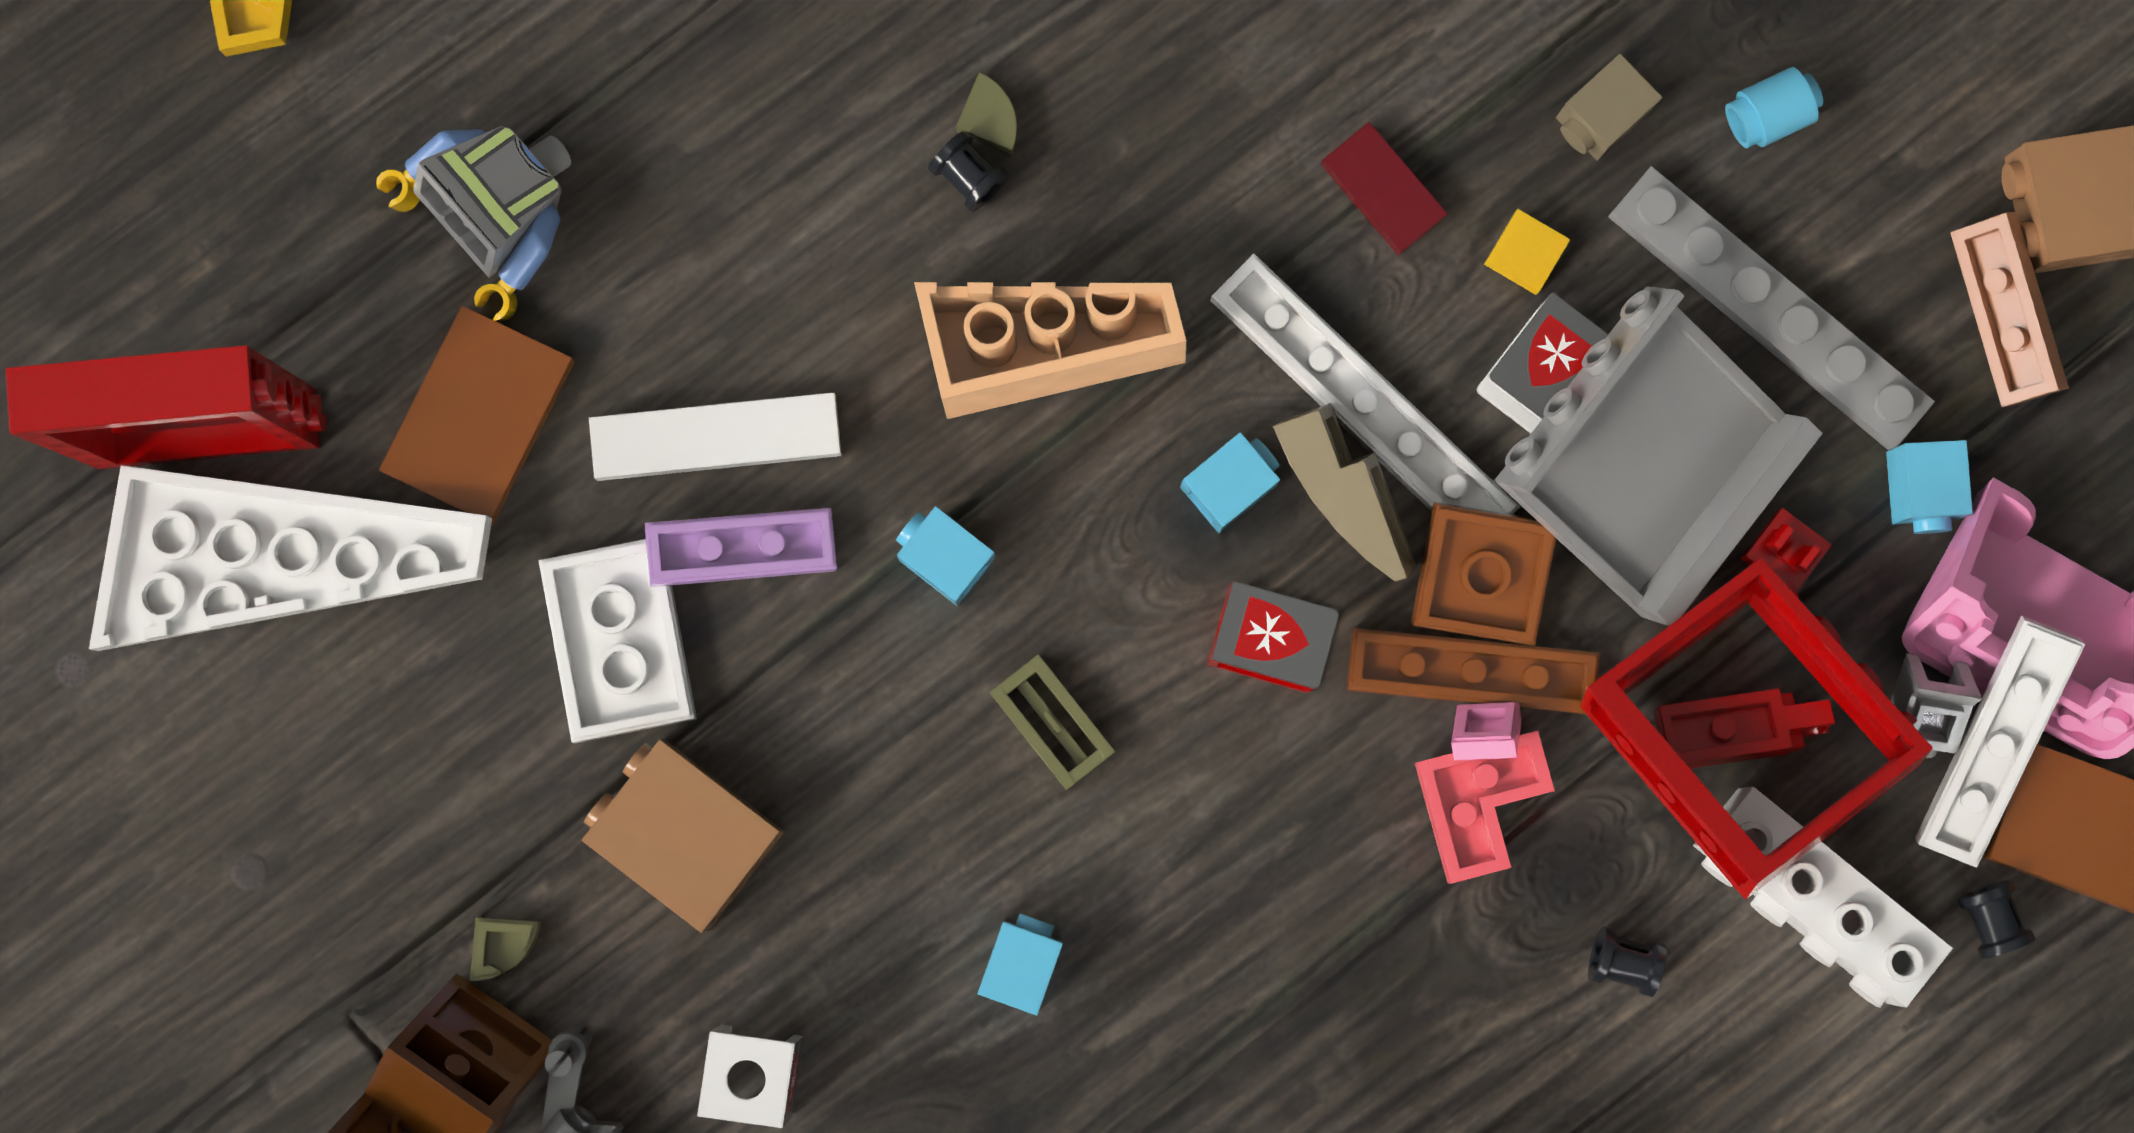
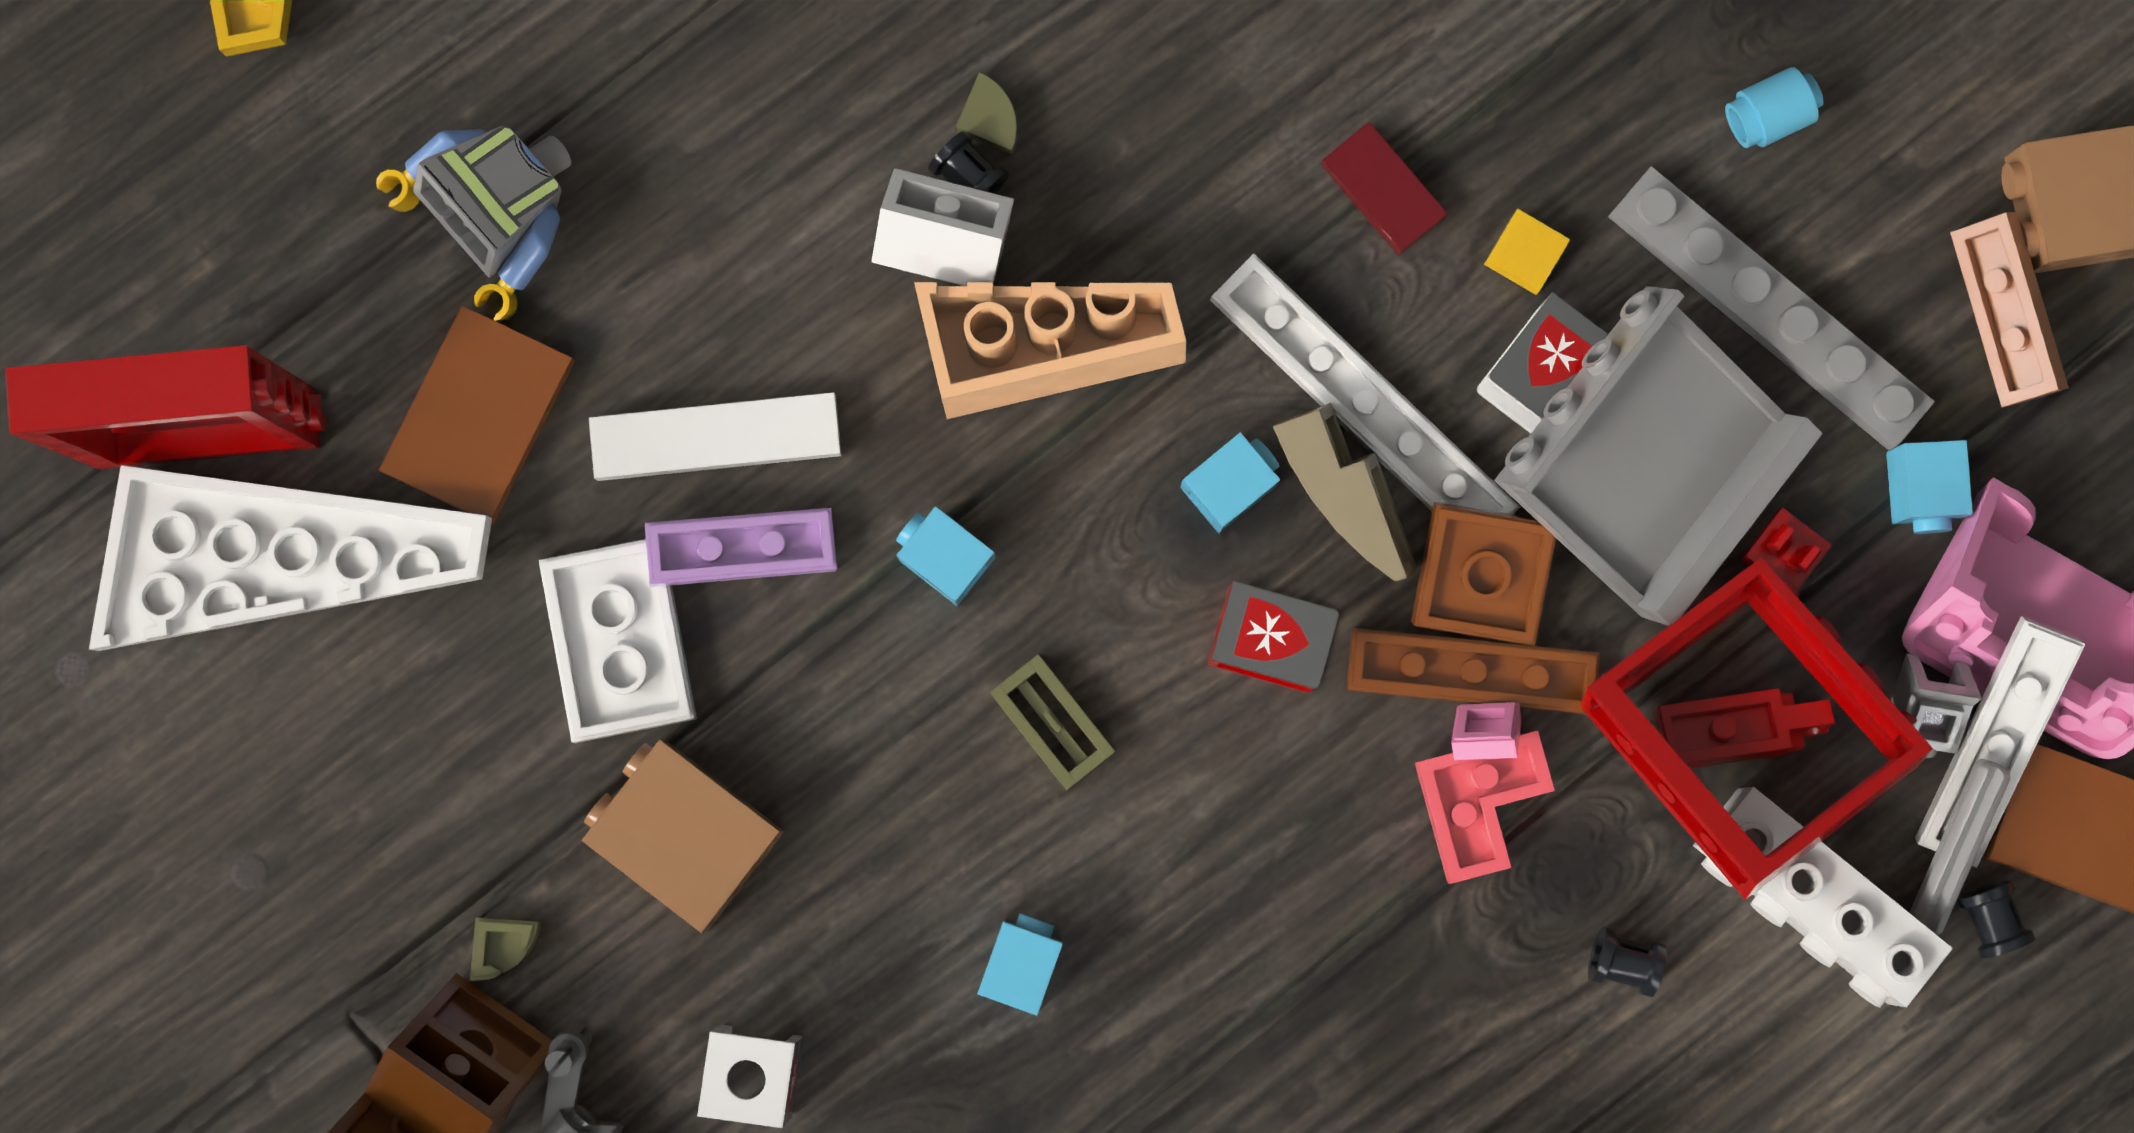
dark tan brick [1556,54,1663,161] -> none
none -> white brick [872,168,1014,286]
none -> light grey axle [1909,759,2010,935]

